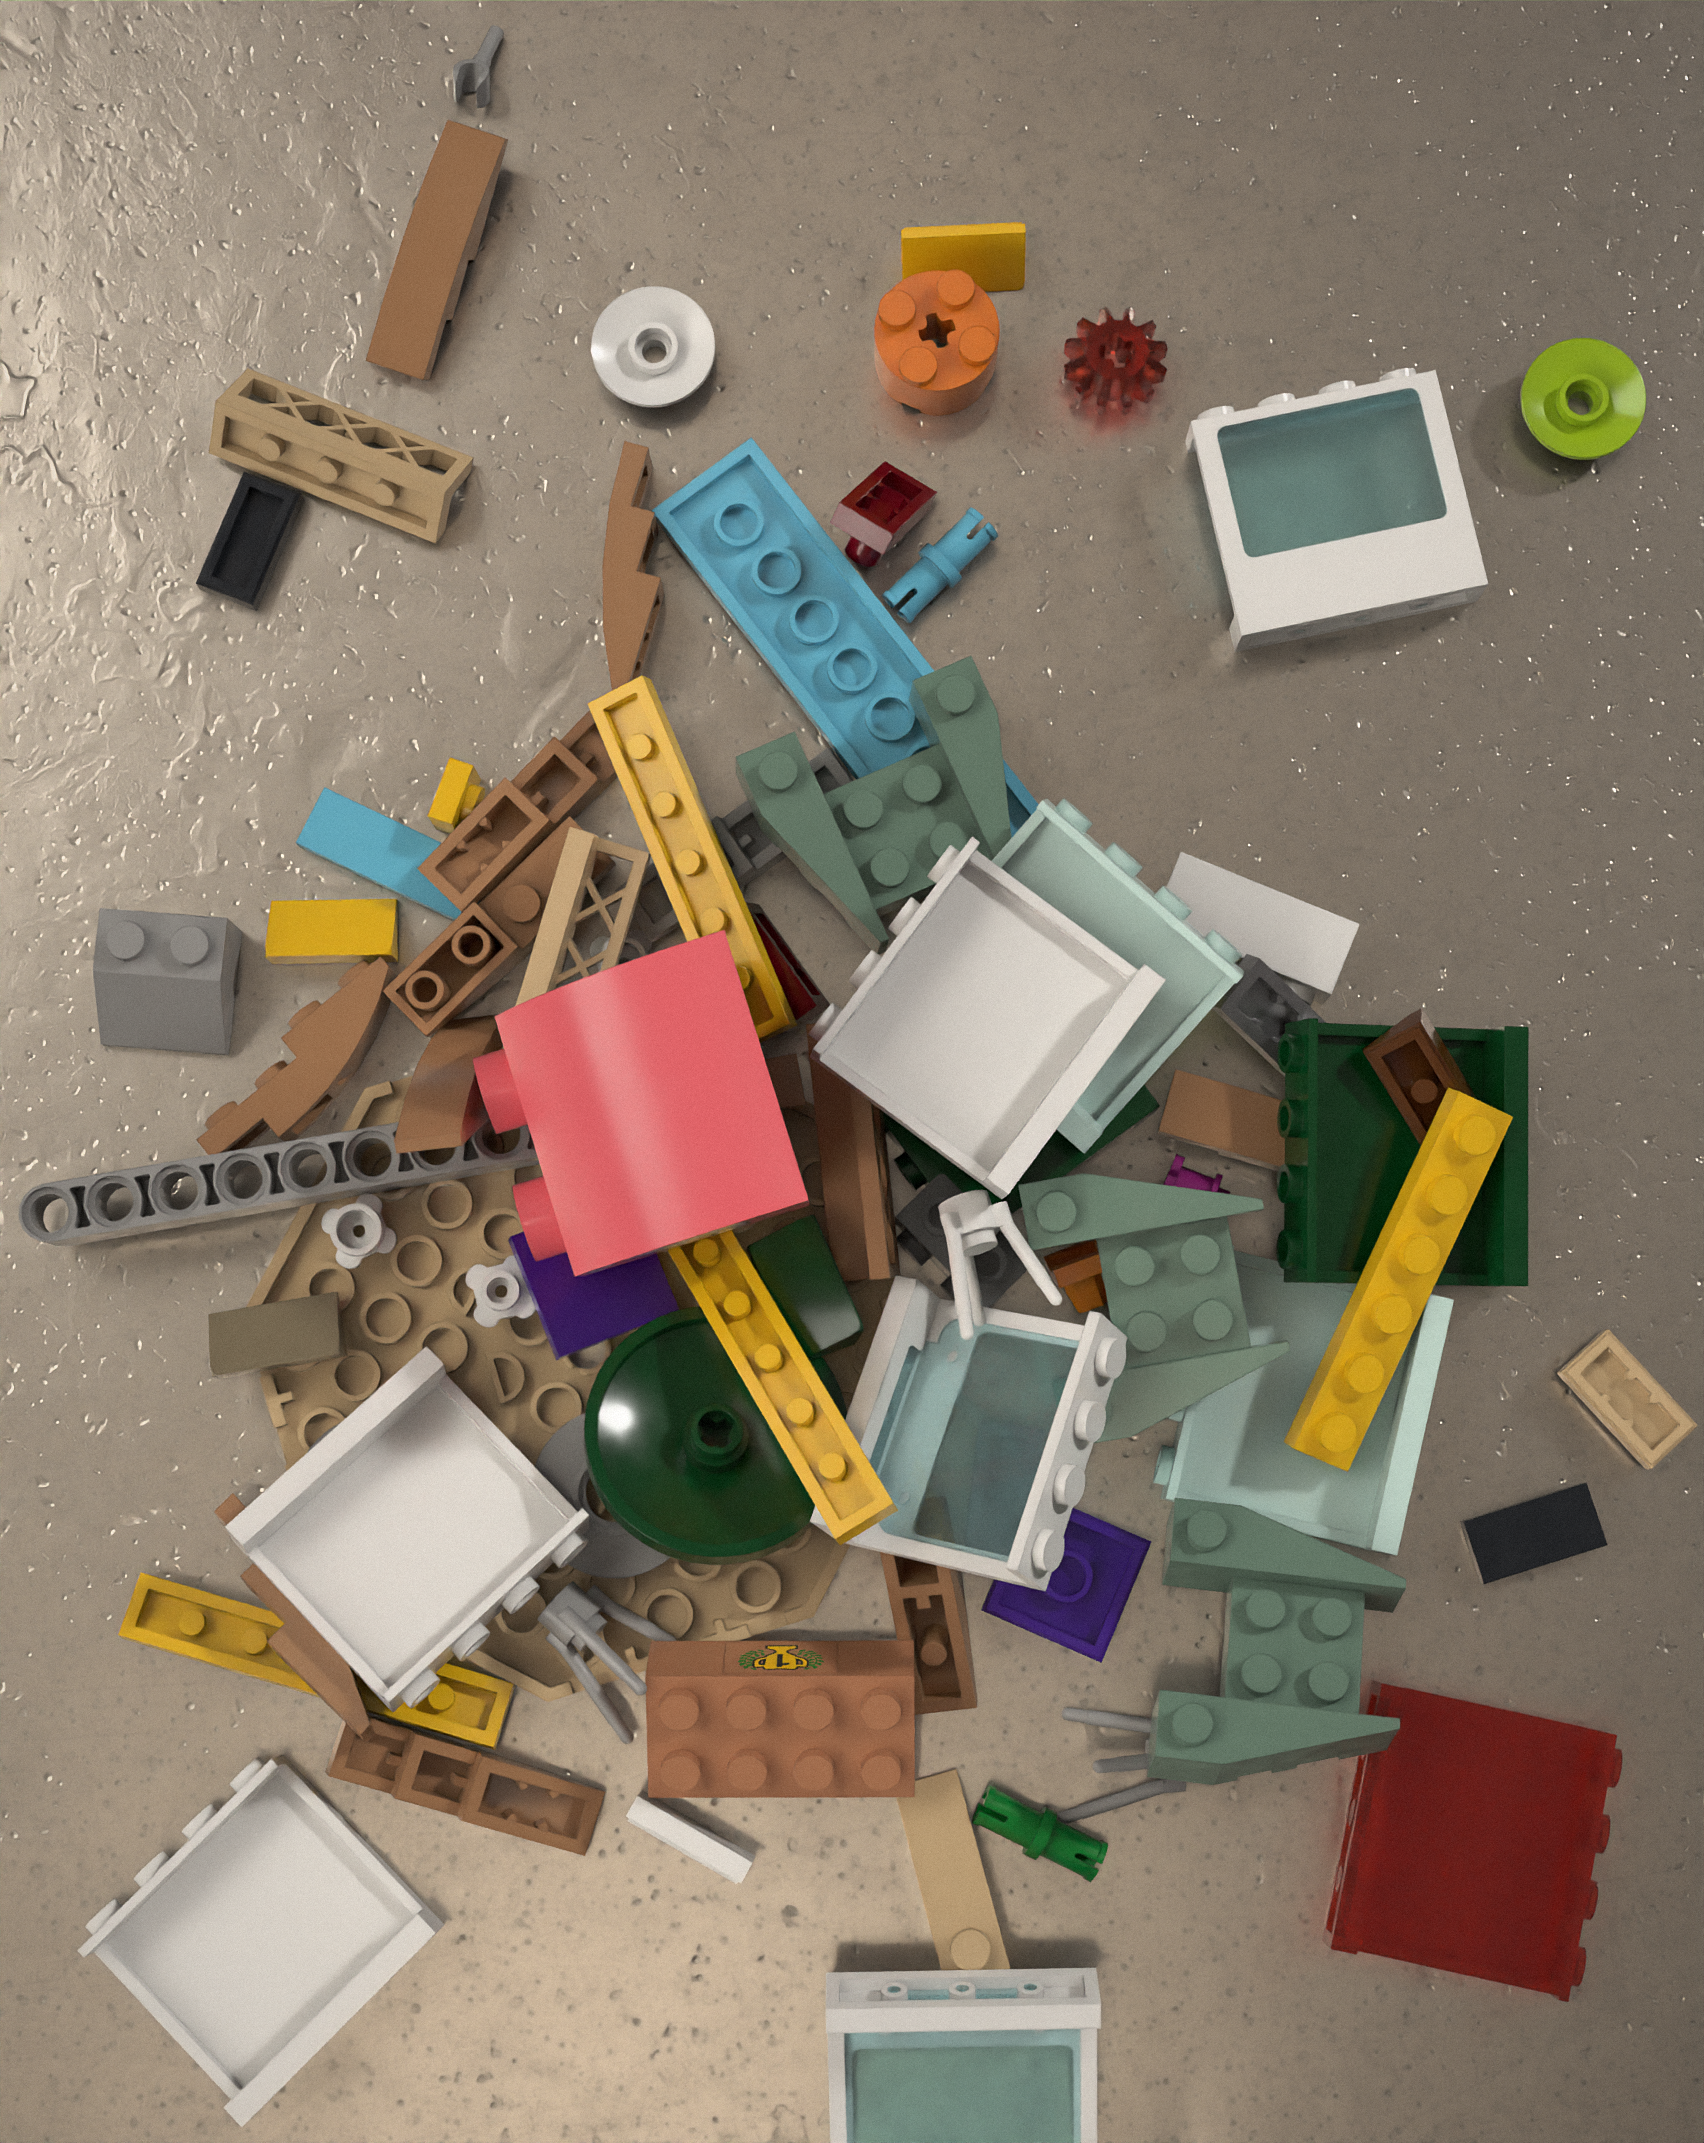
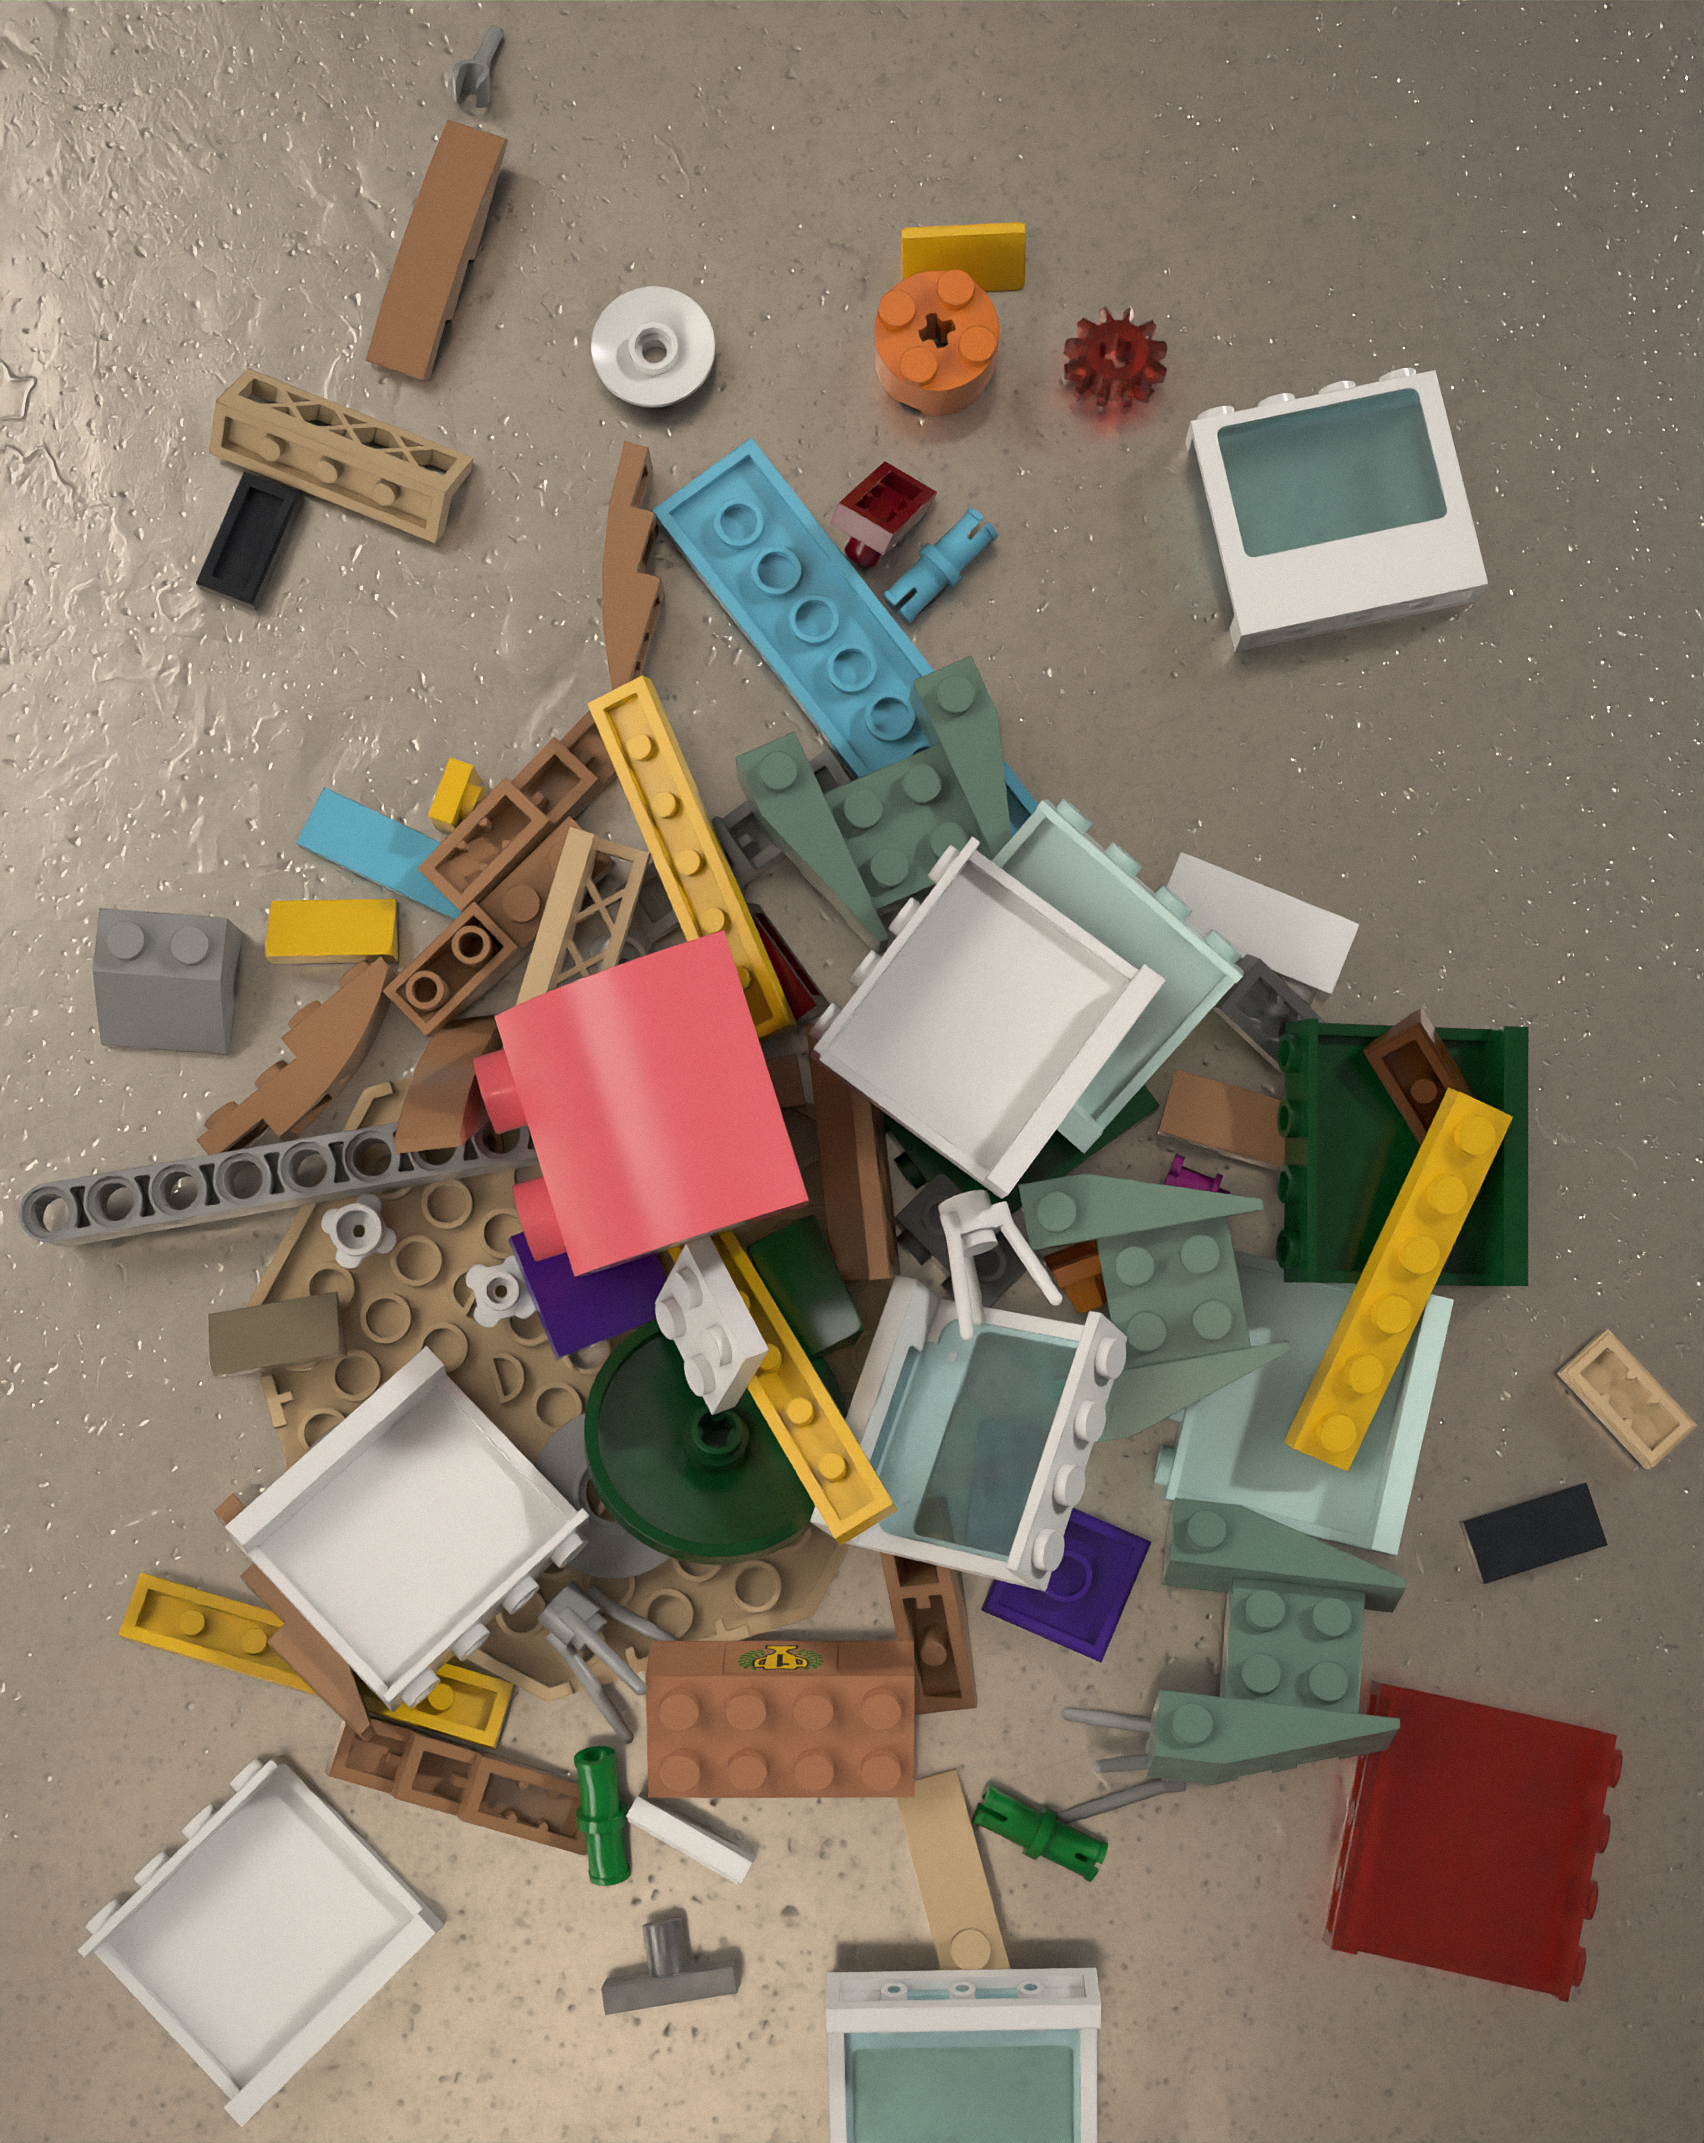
lime dish [1520,338,1646,460] -> none
none -> green pin [574,1746,631,1886]
none -> flat silver tile [601,1918,740,2015]
none -> white plate [655,1236,769,1415]

